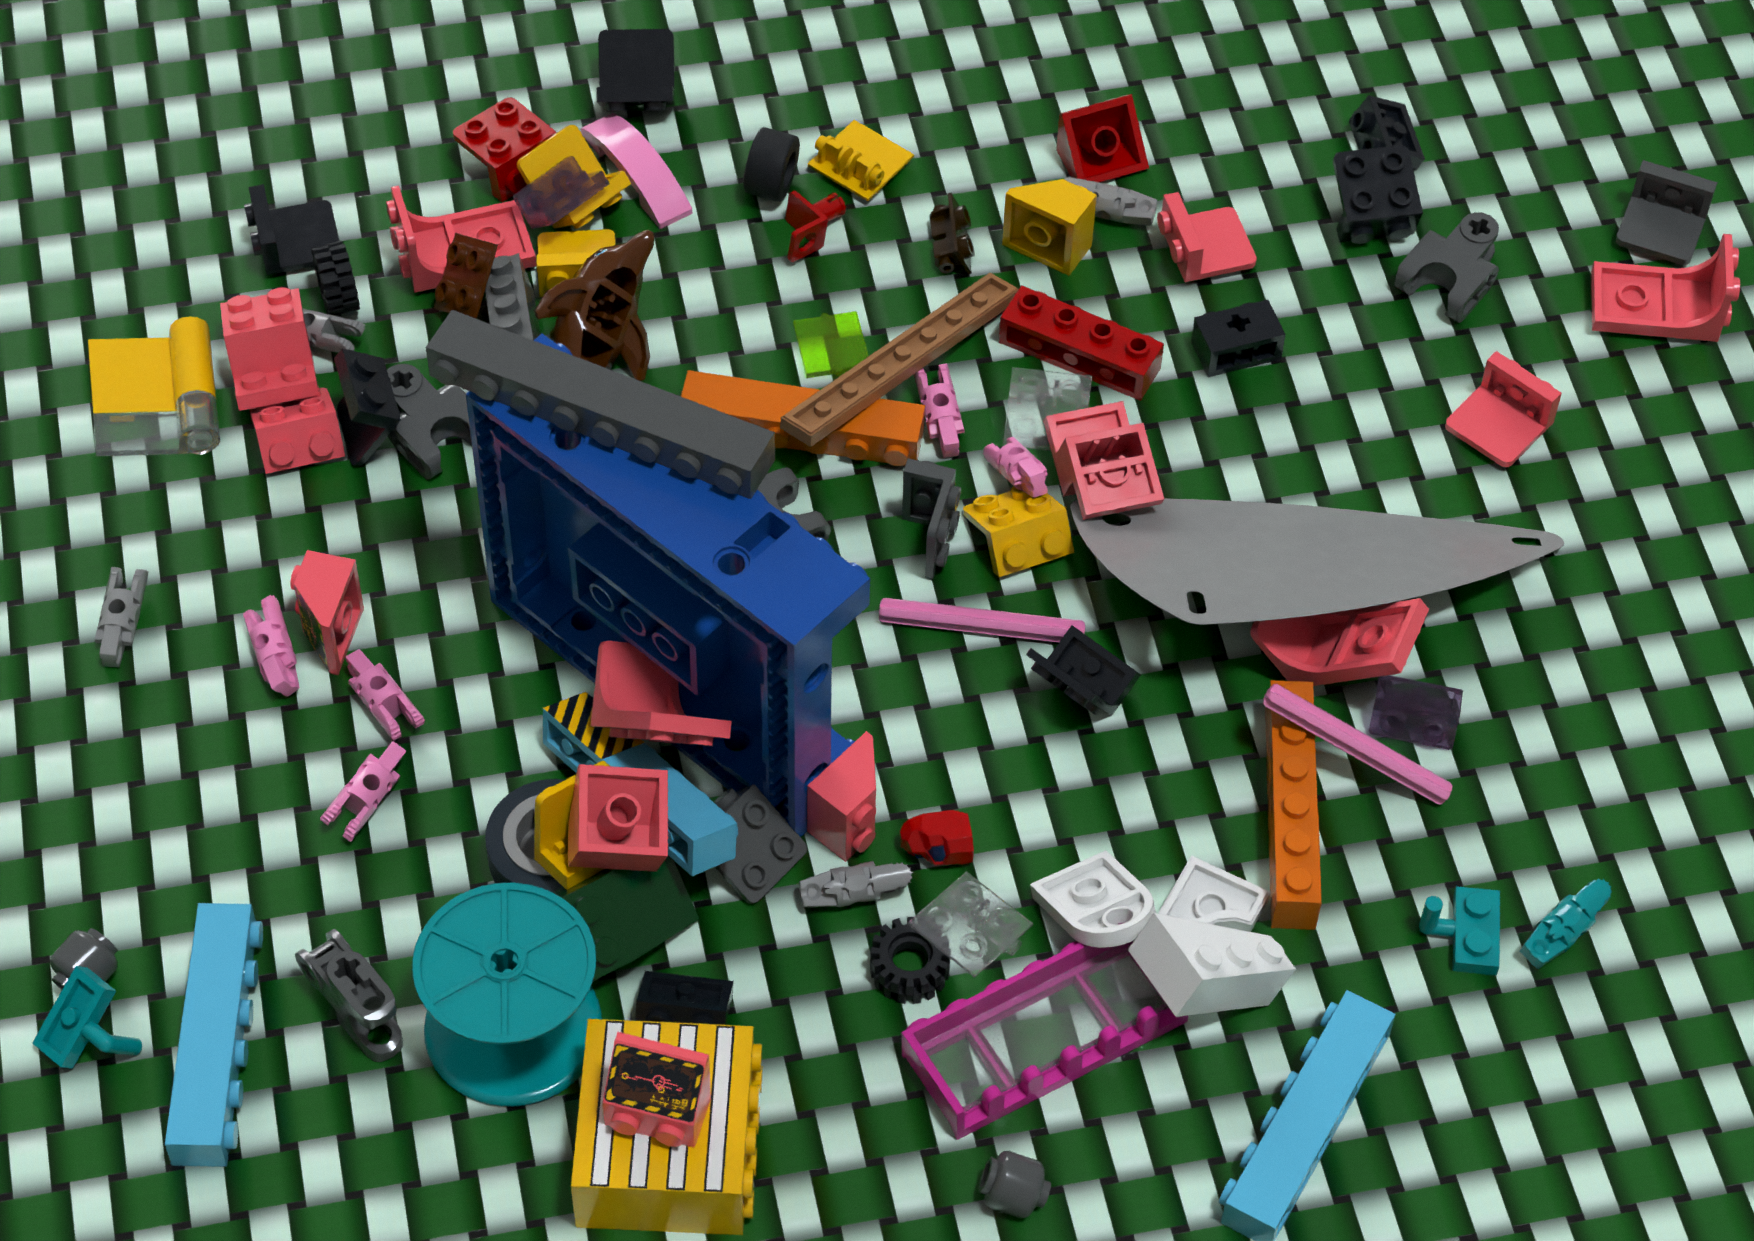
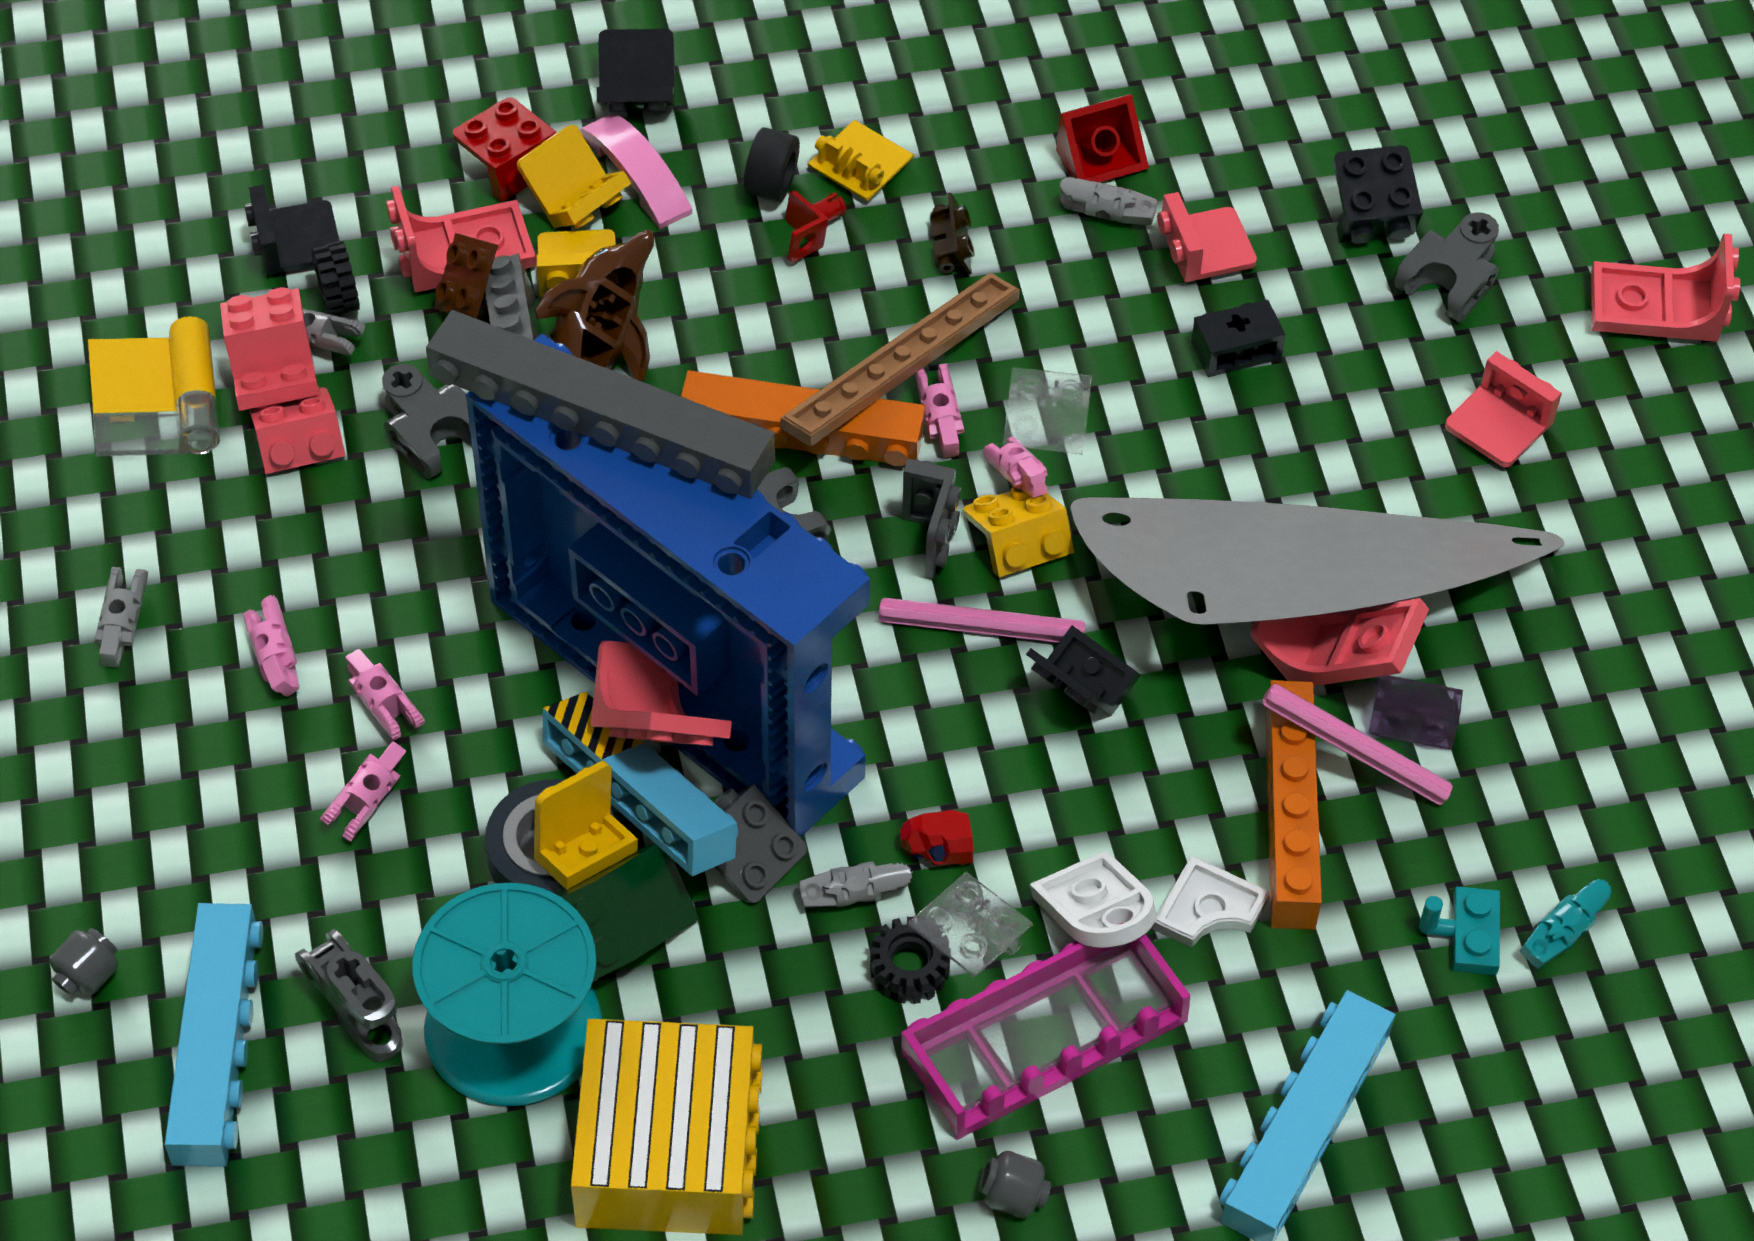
teal plate [32,966,142,1069] -> none
coral slope [290,550,364,675] -> none
black bracket [334,348,401,467] -> none
bracket [513,156,610,229] -> none
coral slope [568,764,668,872] -> none
slope [603,1032,711,1148] -> none
black bracket [636,971,734,1025] -> none
clear neon green piece [793,311,869,378] -> none
coral slope [807,731,876,862] -> none
red brick [999,285,1164,401] -> none
yellow slope [1002,179,1097,276] -> none
coral bracket [1043,401,1164,520] -> none
white wedge [1128,913,1296,1017] -> none
black bracket [1349,95,1425,169] -> none
dark grey bracket [1616,160,1718,265] -> none

